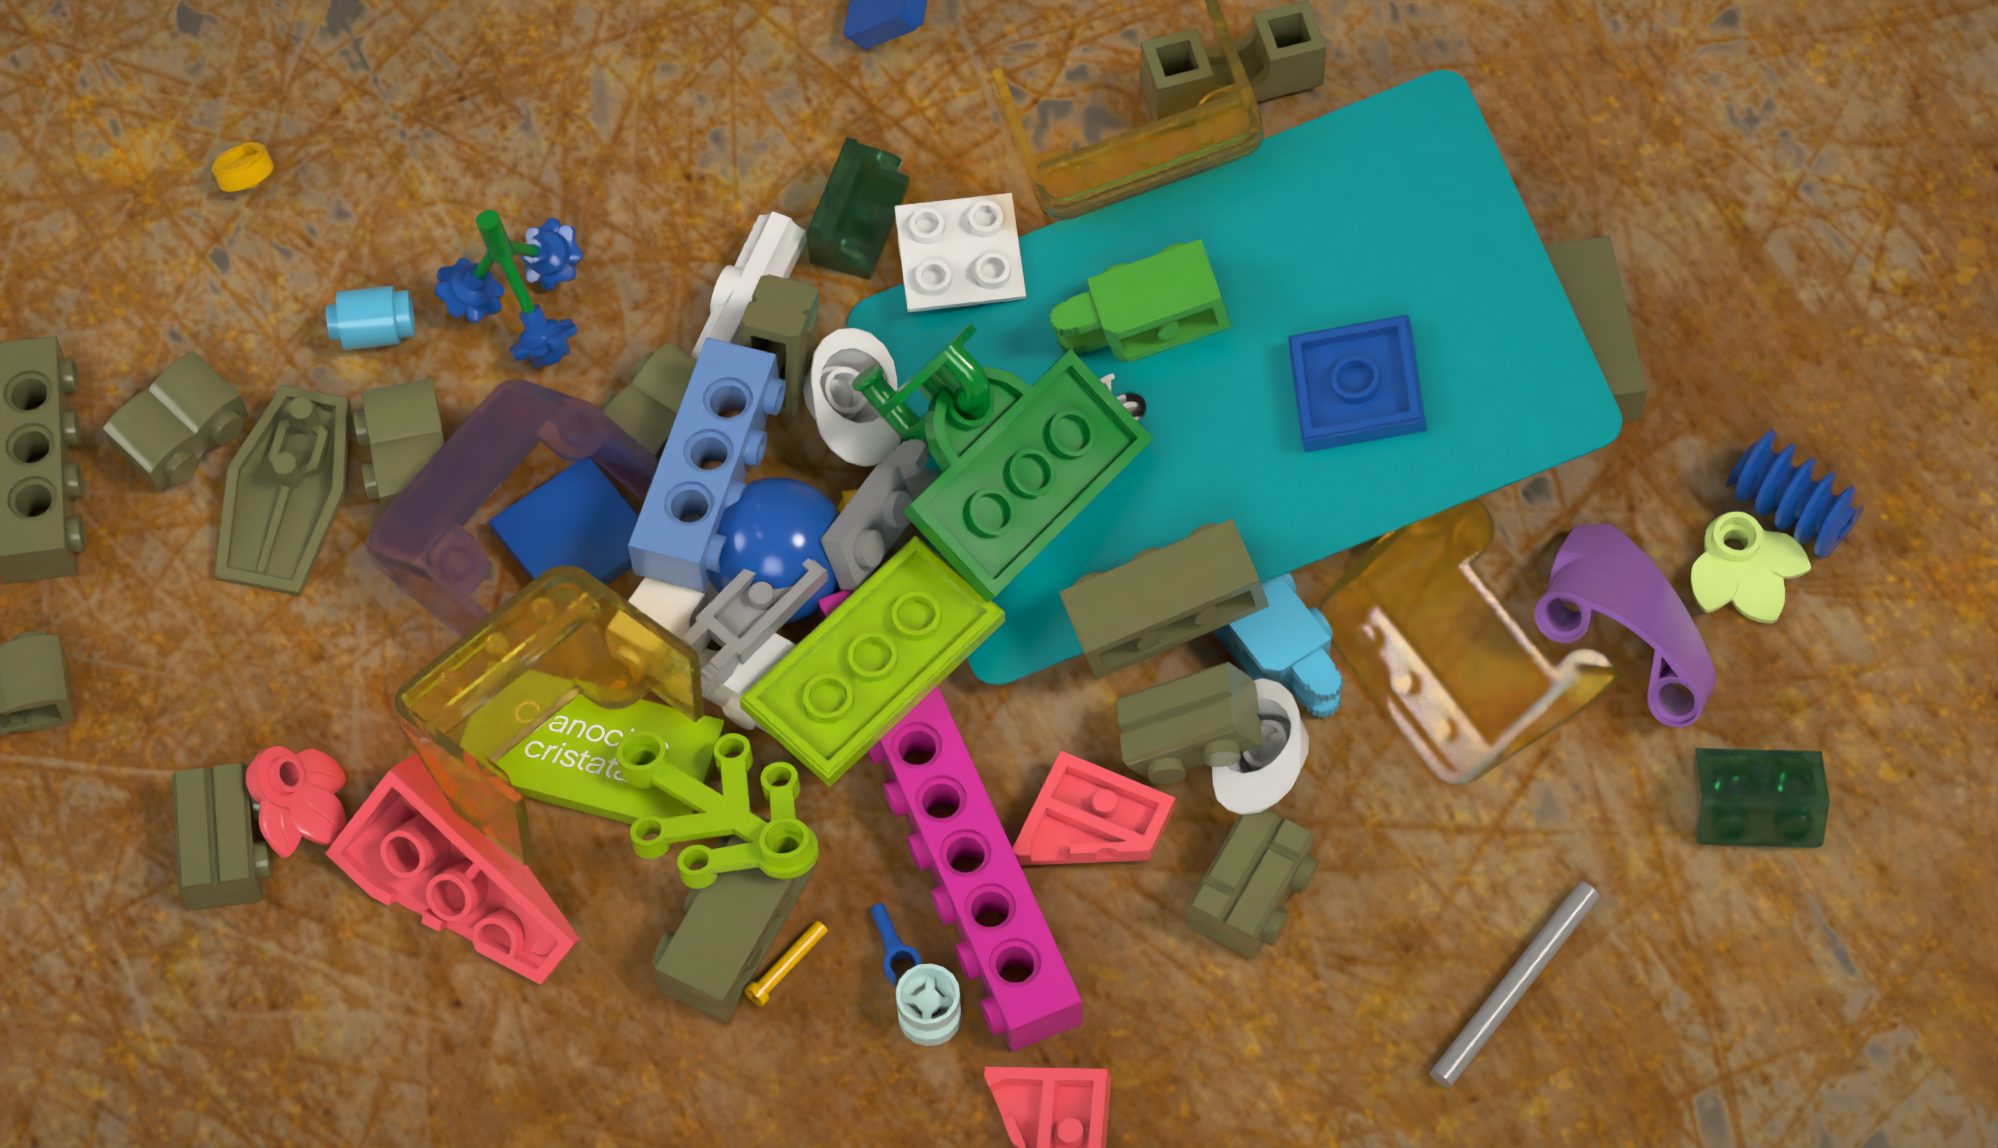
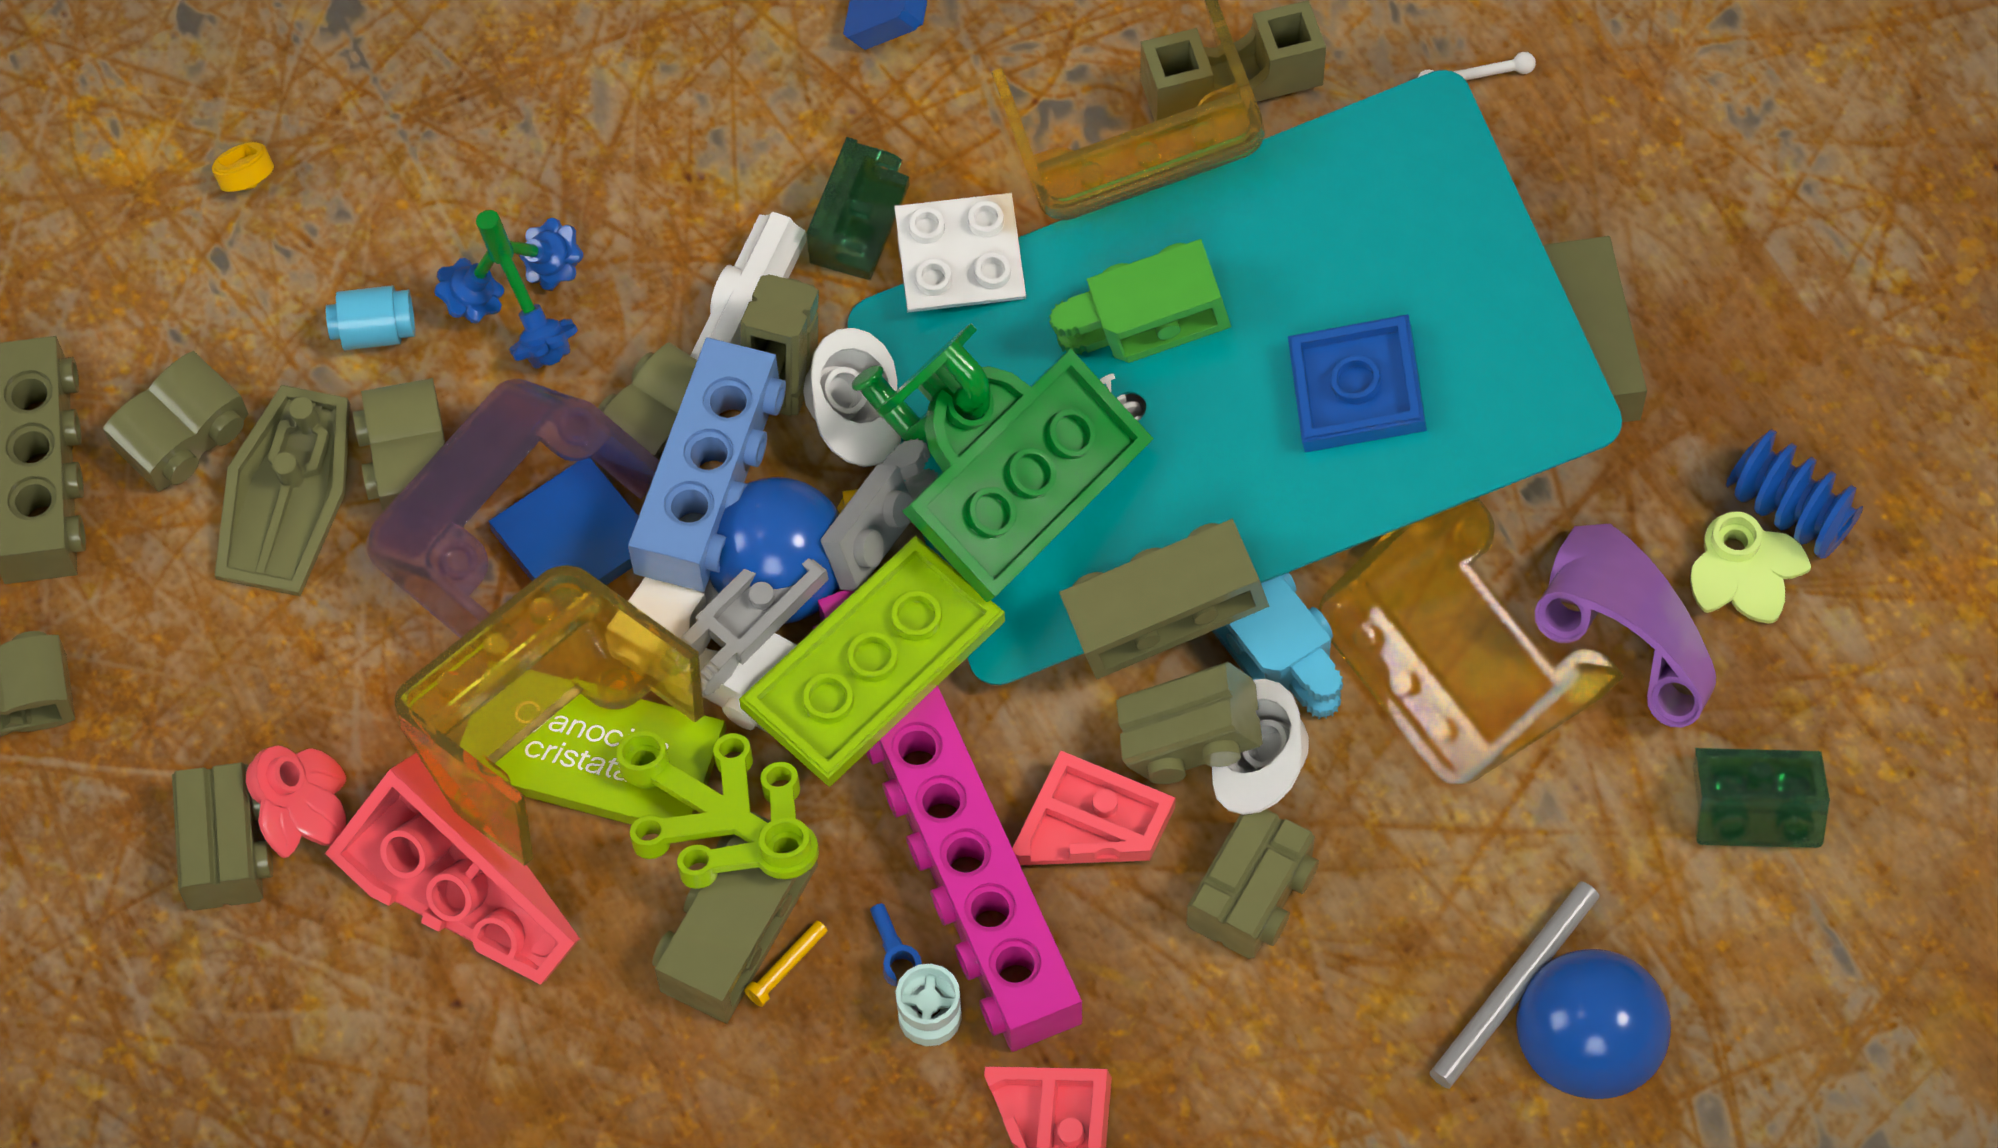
none -> white hinge [1418,52,1536,81]
none -> blue piece [1516,949,1671,1099]

